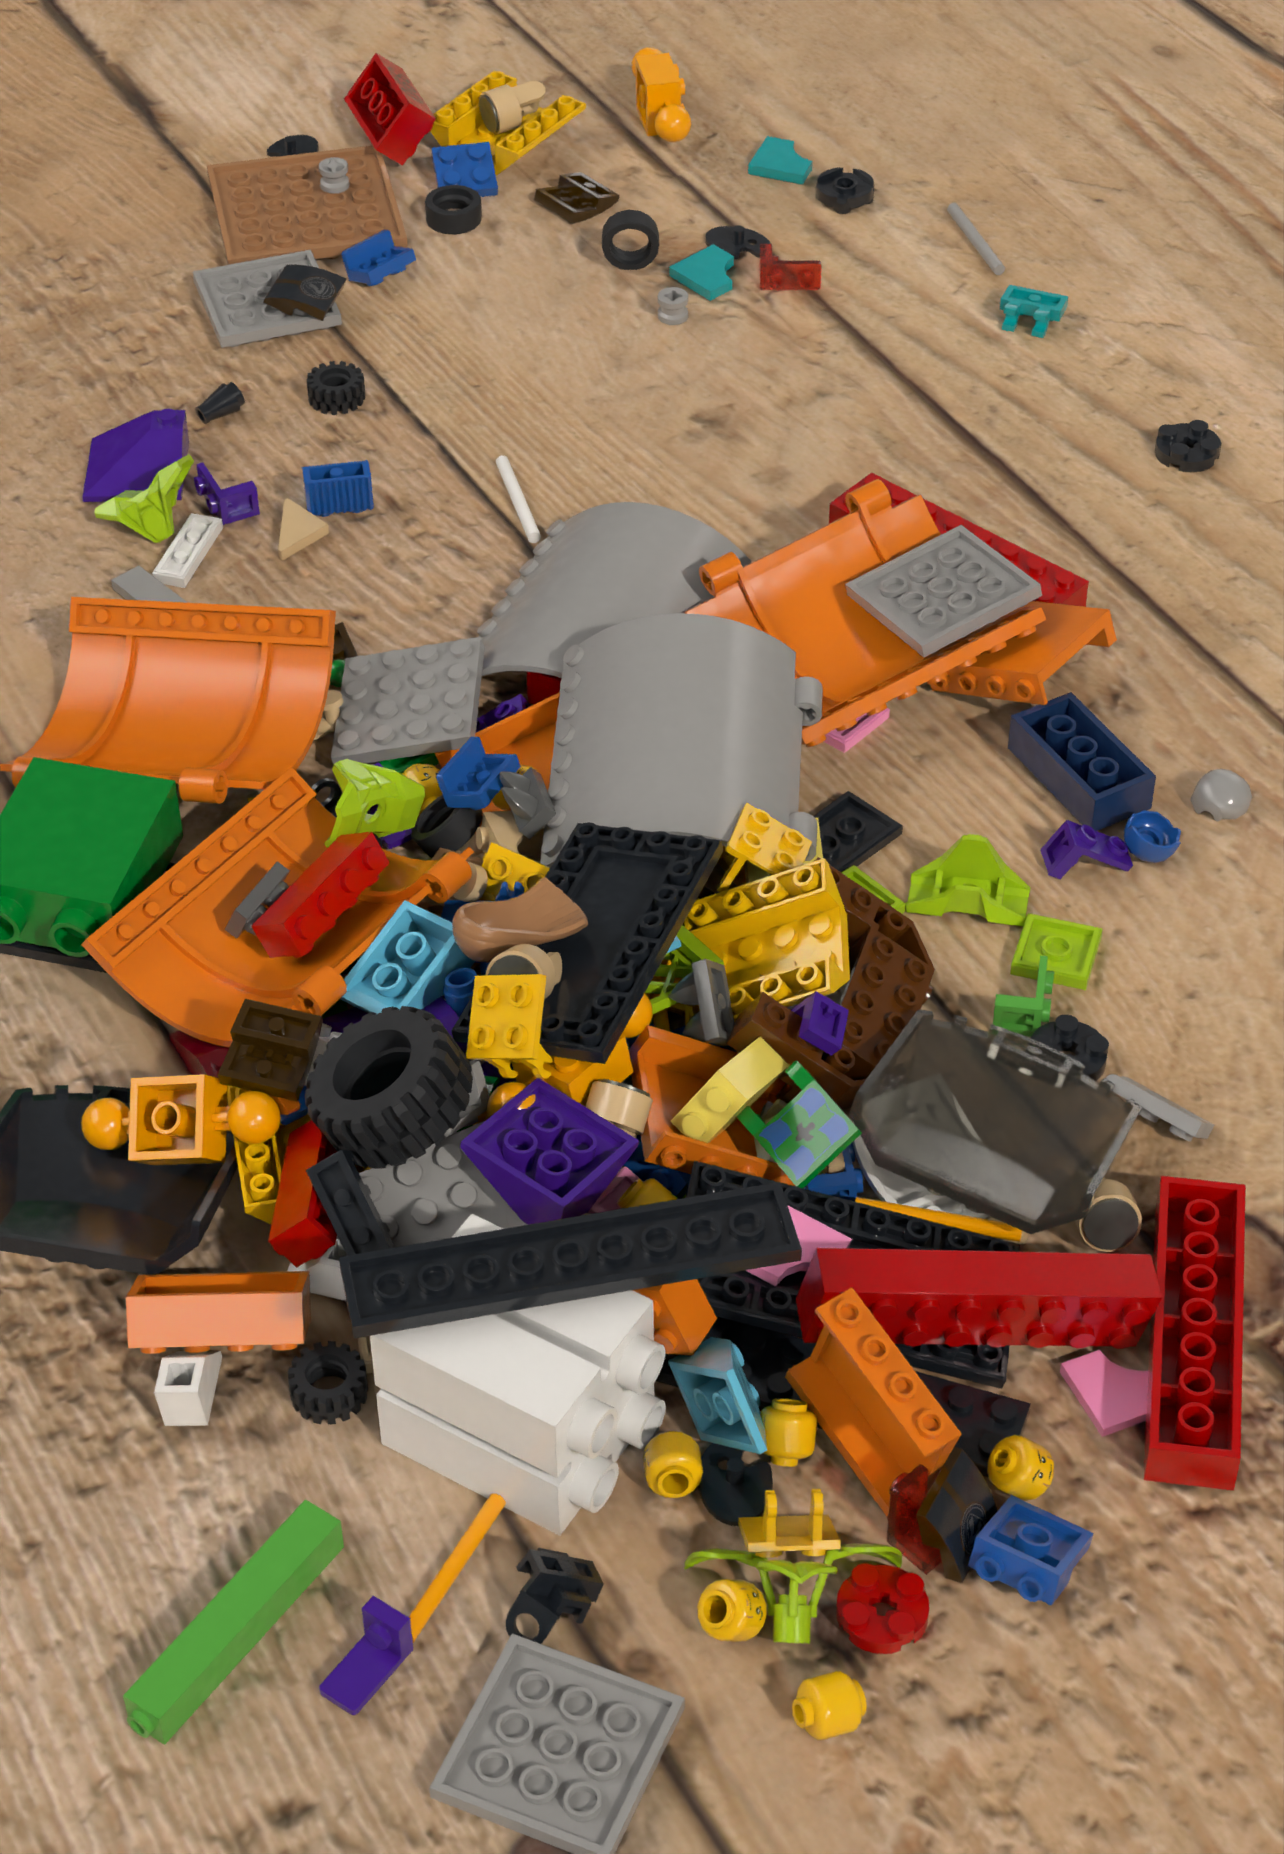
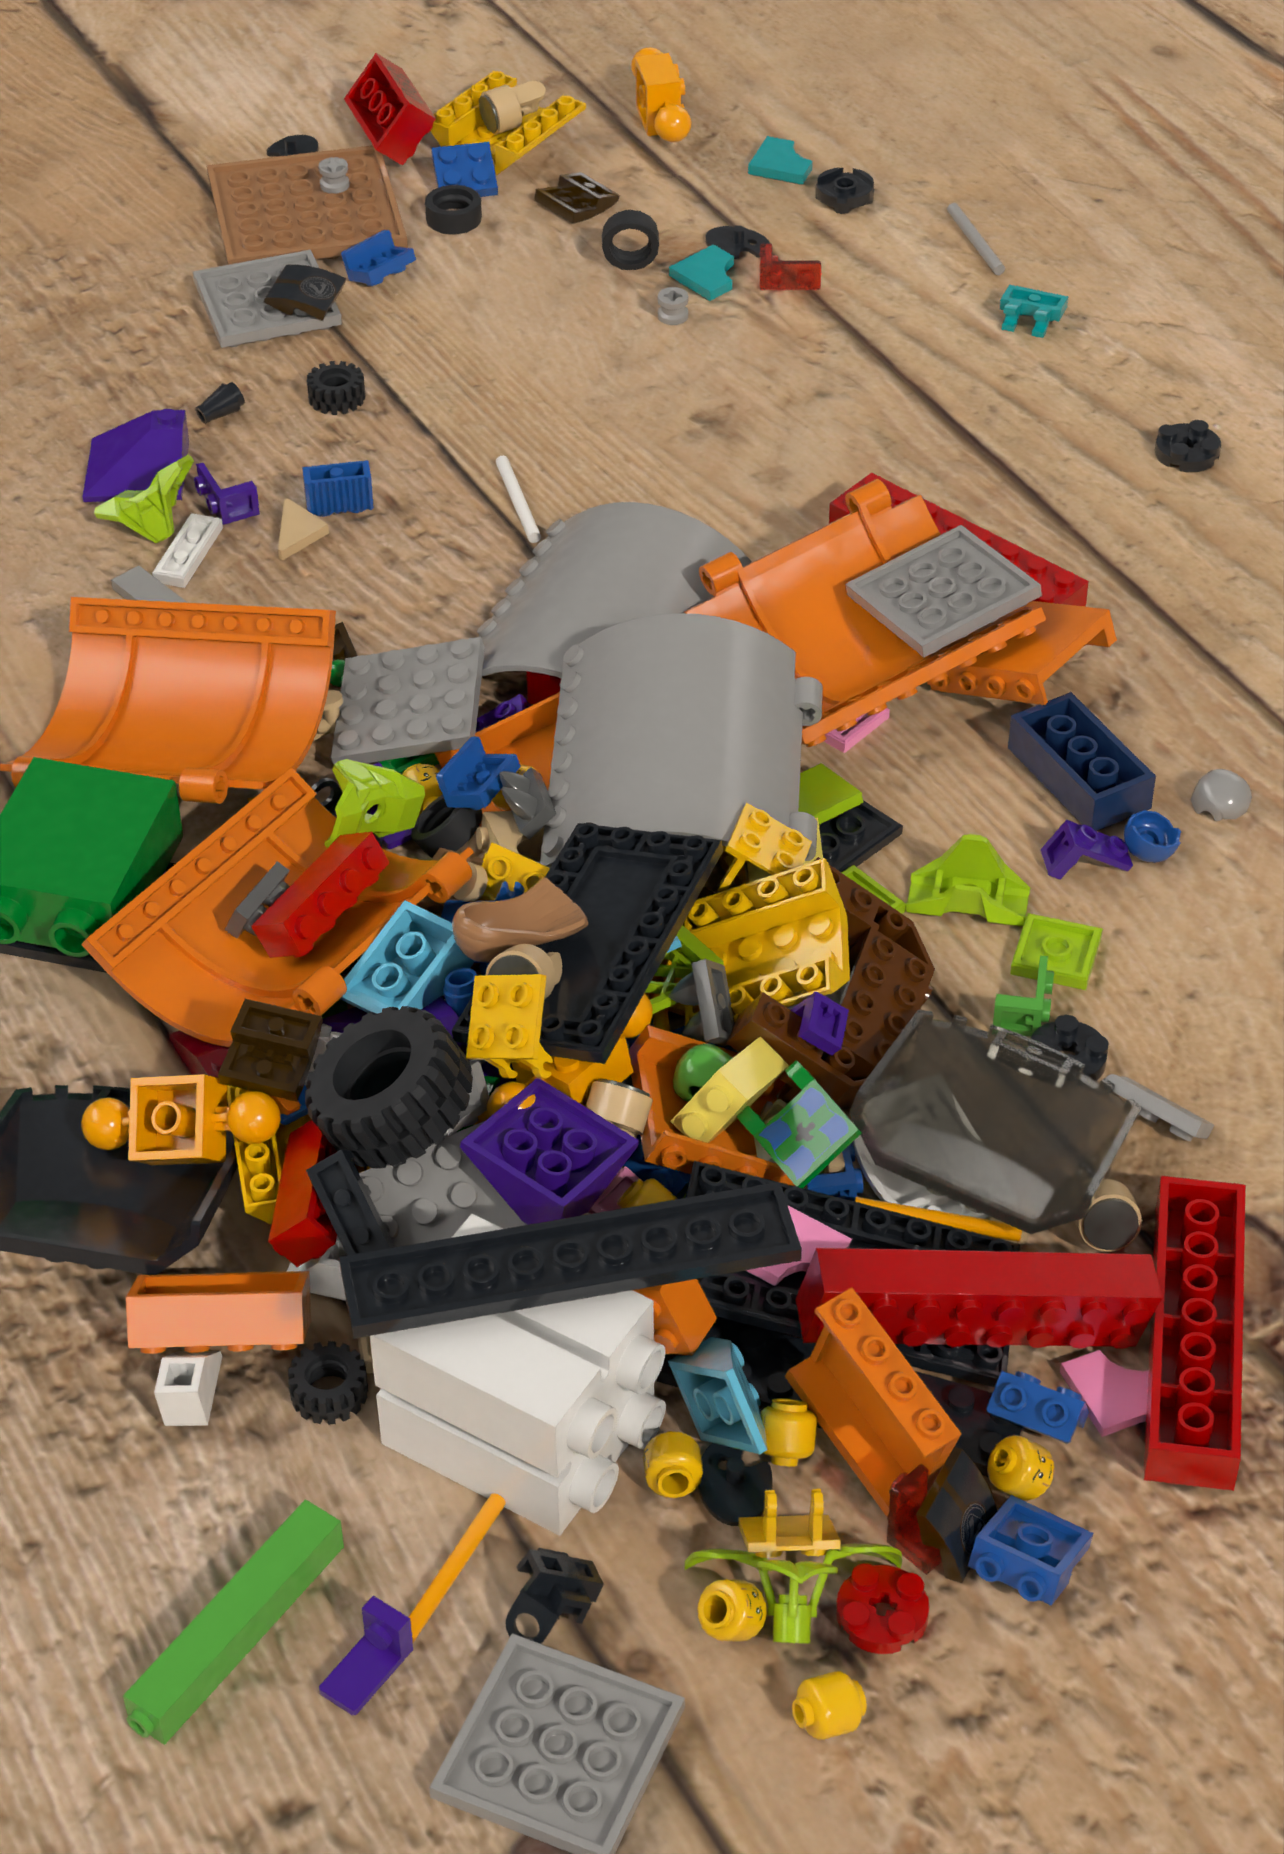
none -> bright green hair [673,1044,733,1102]
none -> lime tile [798,763,863,824]
none -> blue bracket [987,1371,1089,1444]

